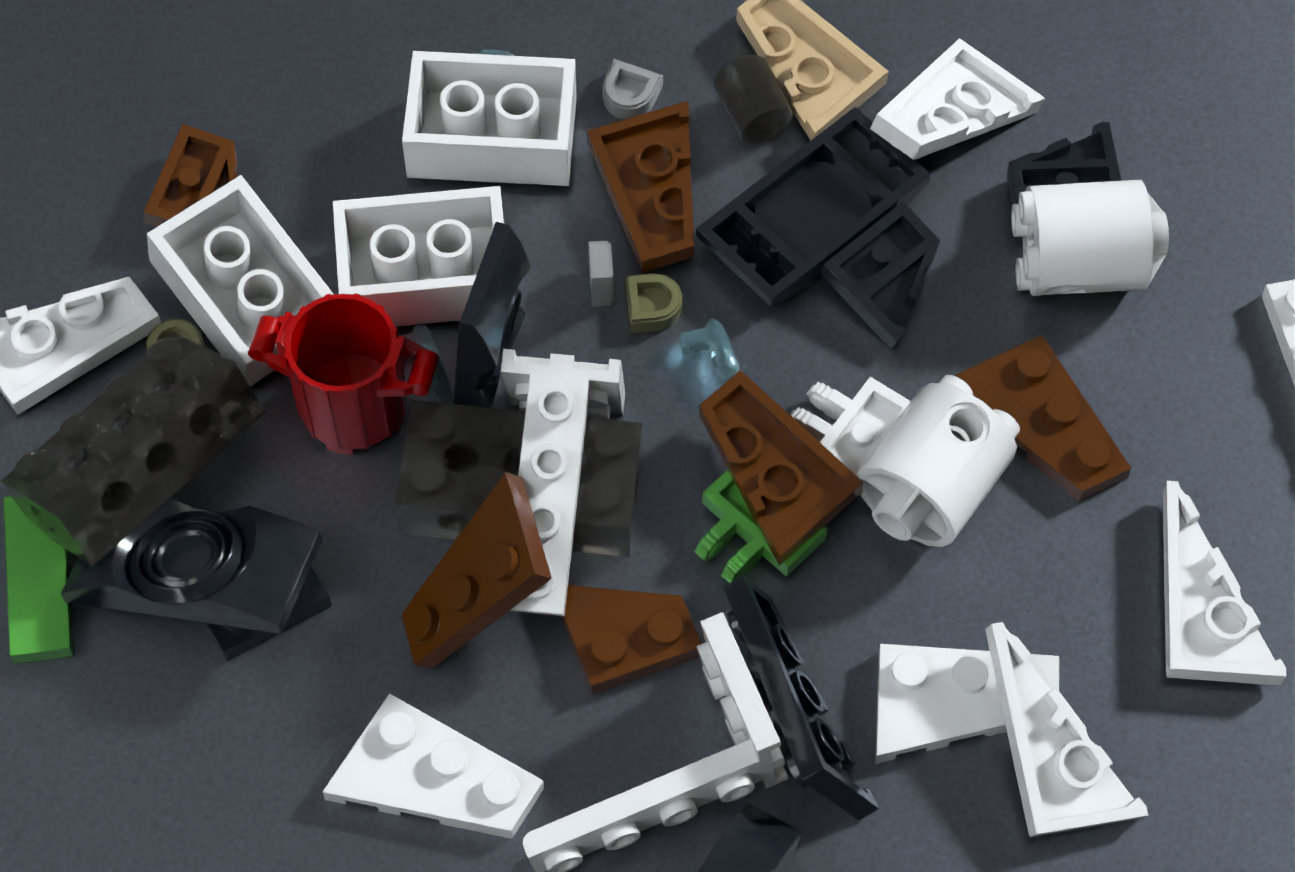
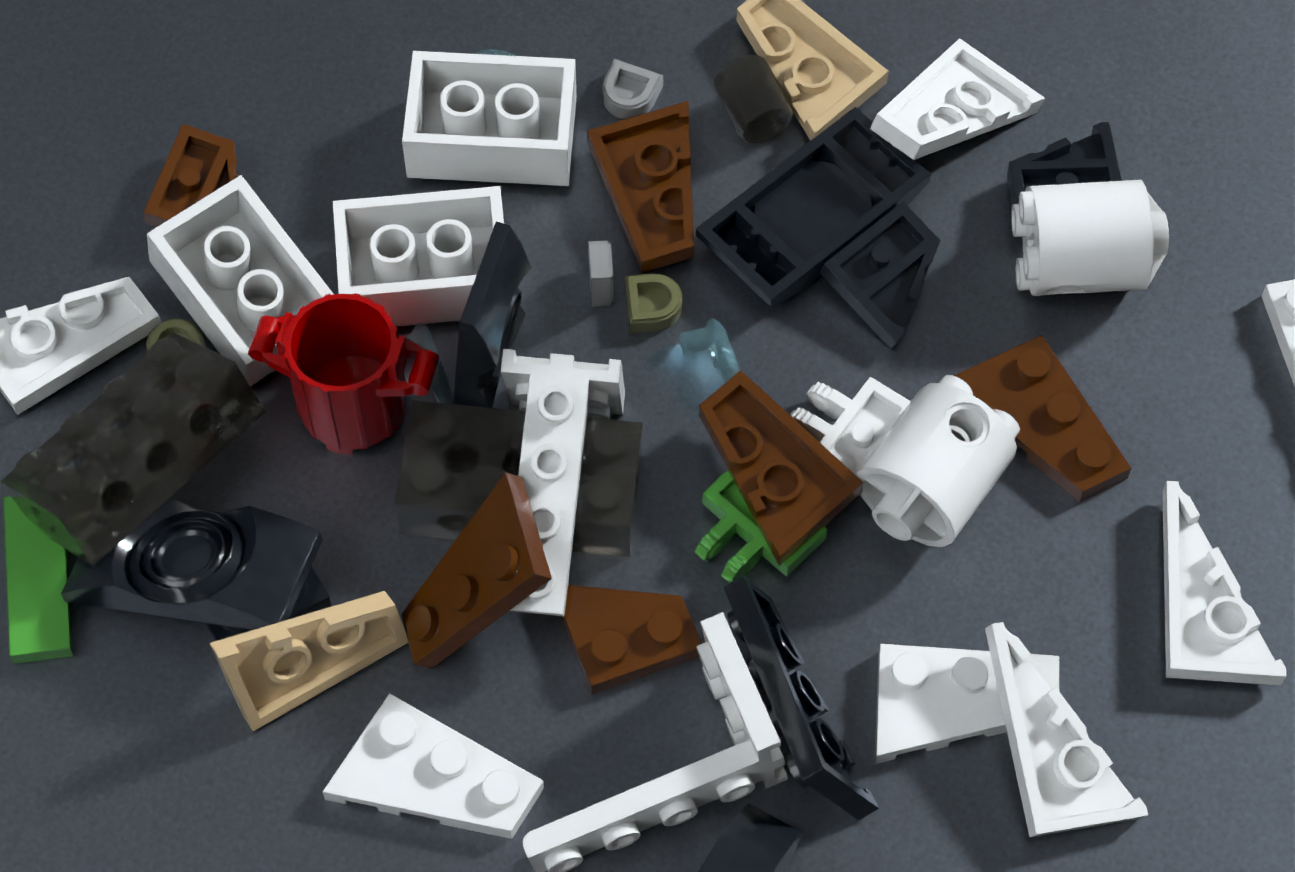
none -> tan wing [209,591,409,731]

